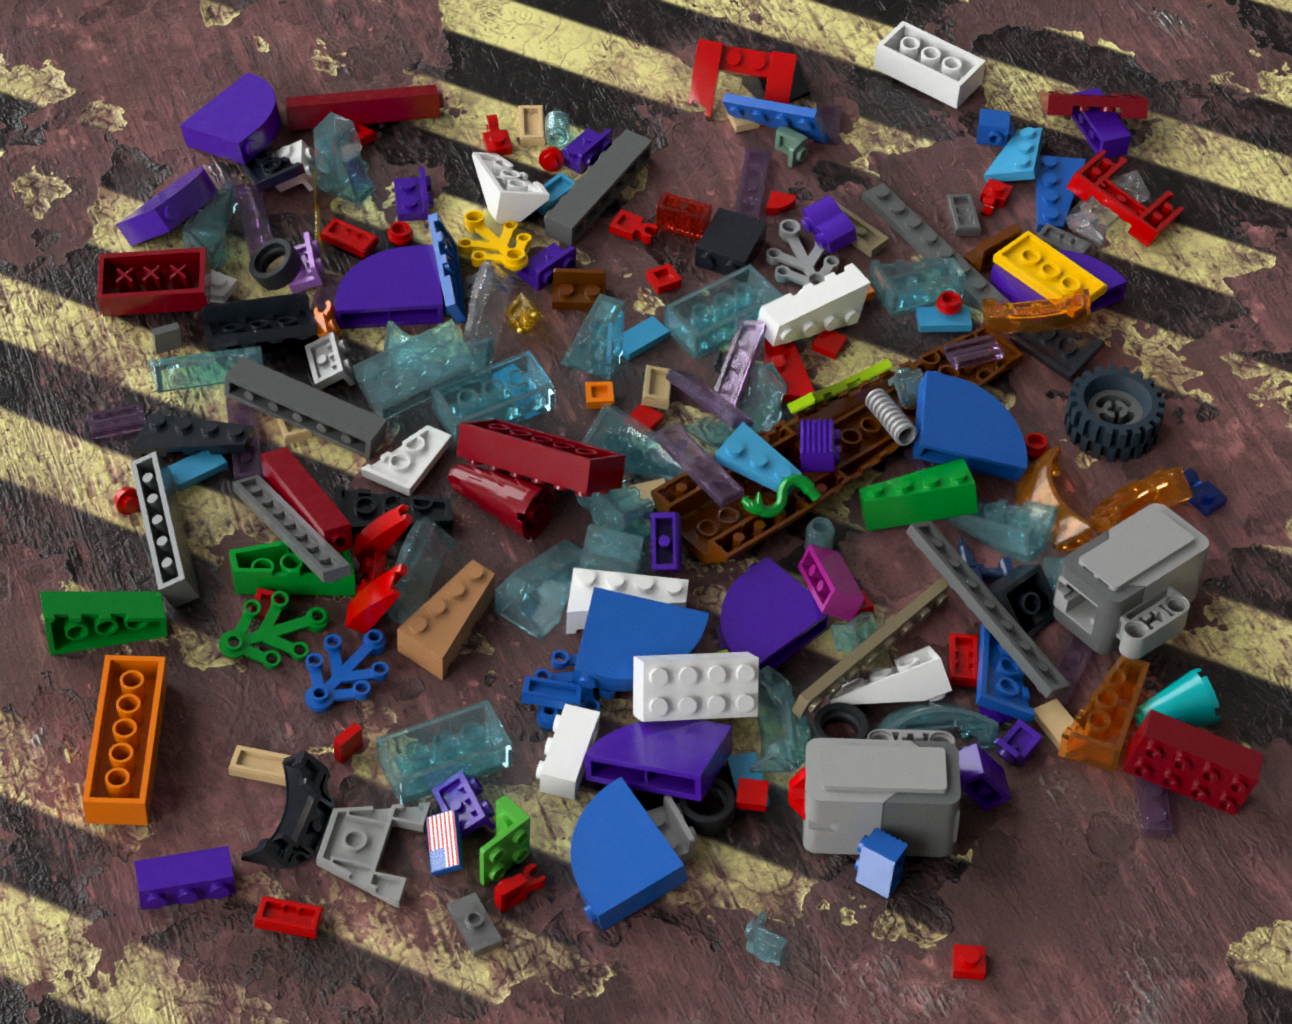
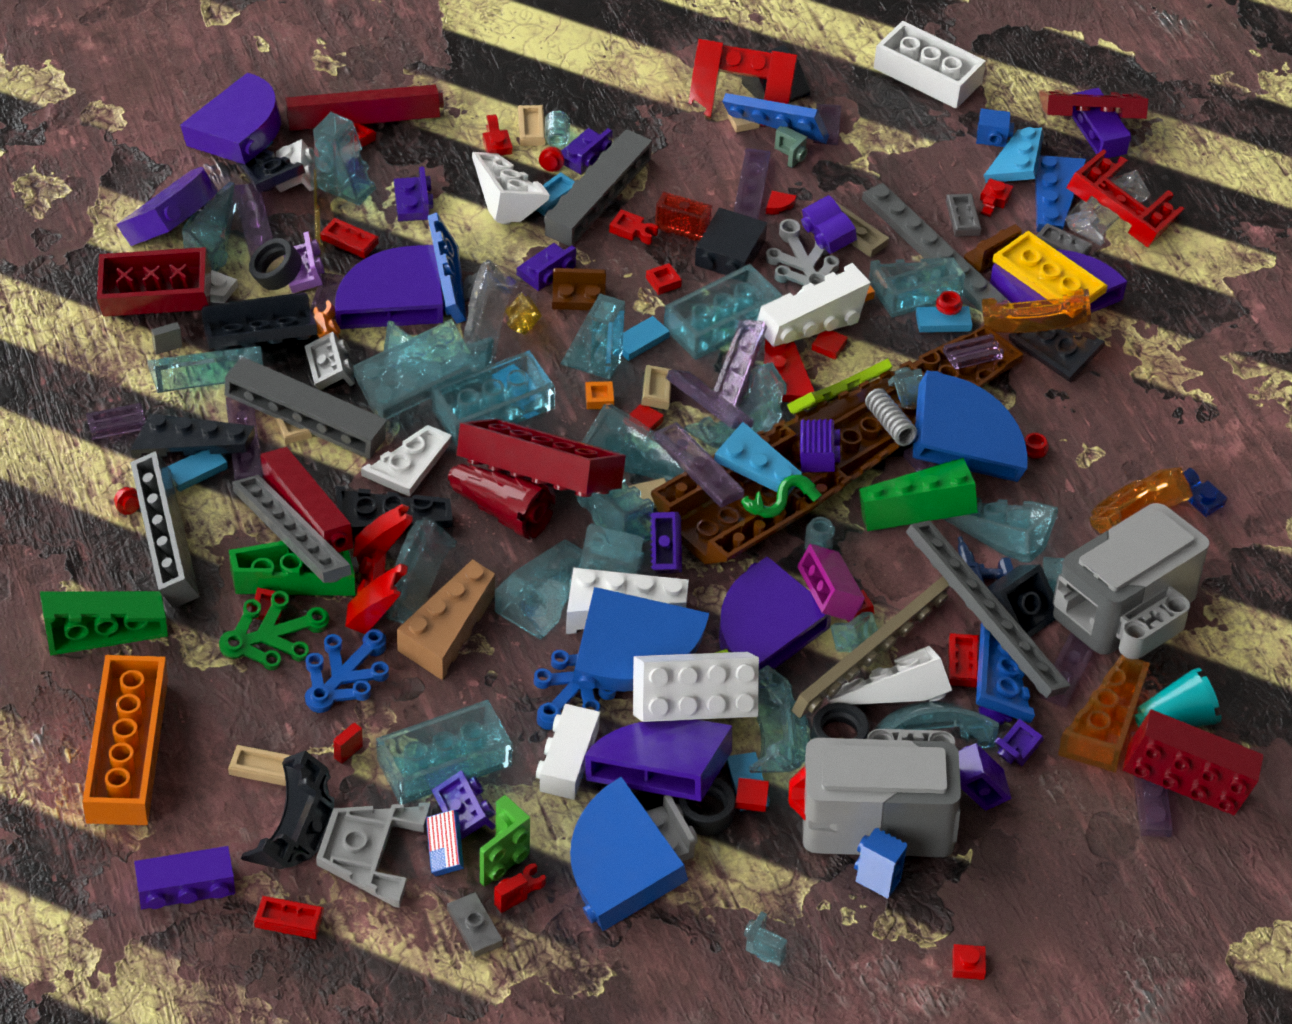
red plate [387,221,413,245] -> none
yellow plant [458,210,532,271] -> none
blue tile [521,676,584,709] -> none
clear orange windscreen [1016,444,1093,552] -> none
tan tile [1034,698,1090,757] -> none
black wheel [1064,365,1166,462] -> none

